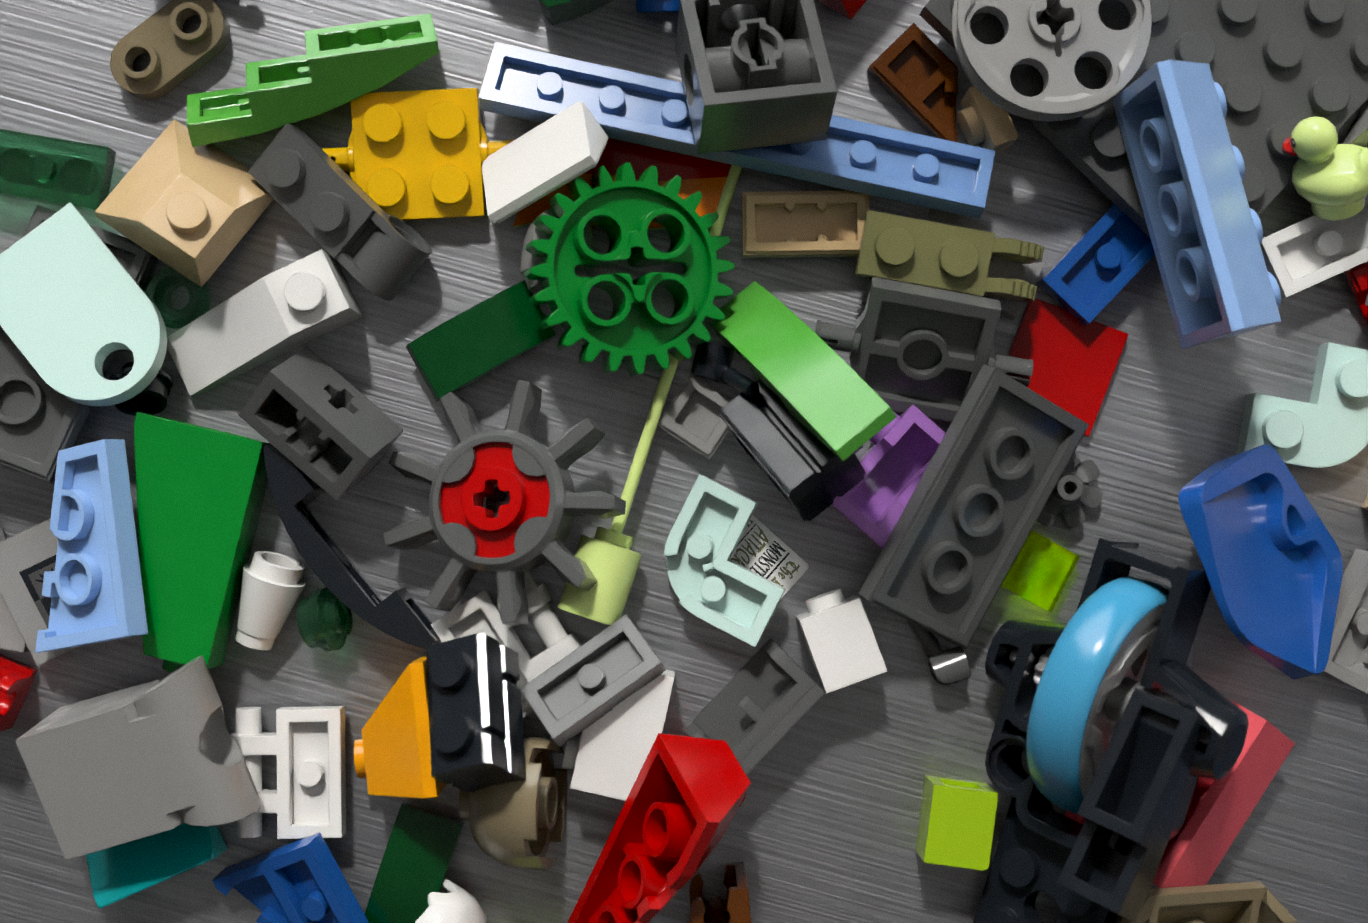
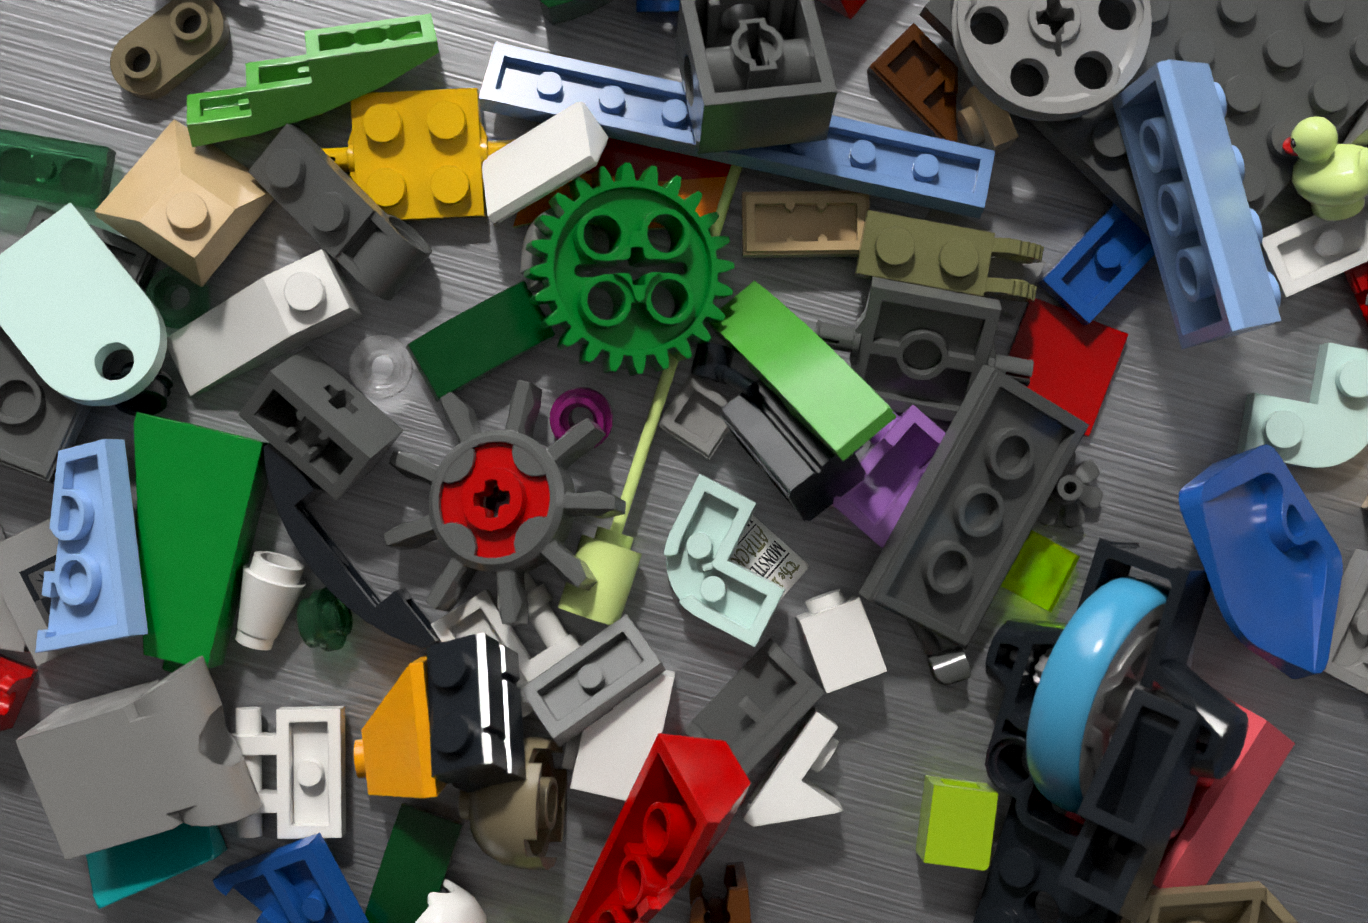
none -> clear plate [349,335,413,399]
none -> magenta plate [549,387,614,449]
none -> white slope [740,706,843,827]

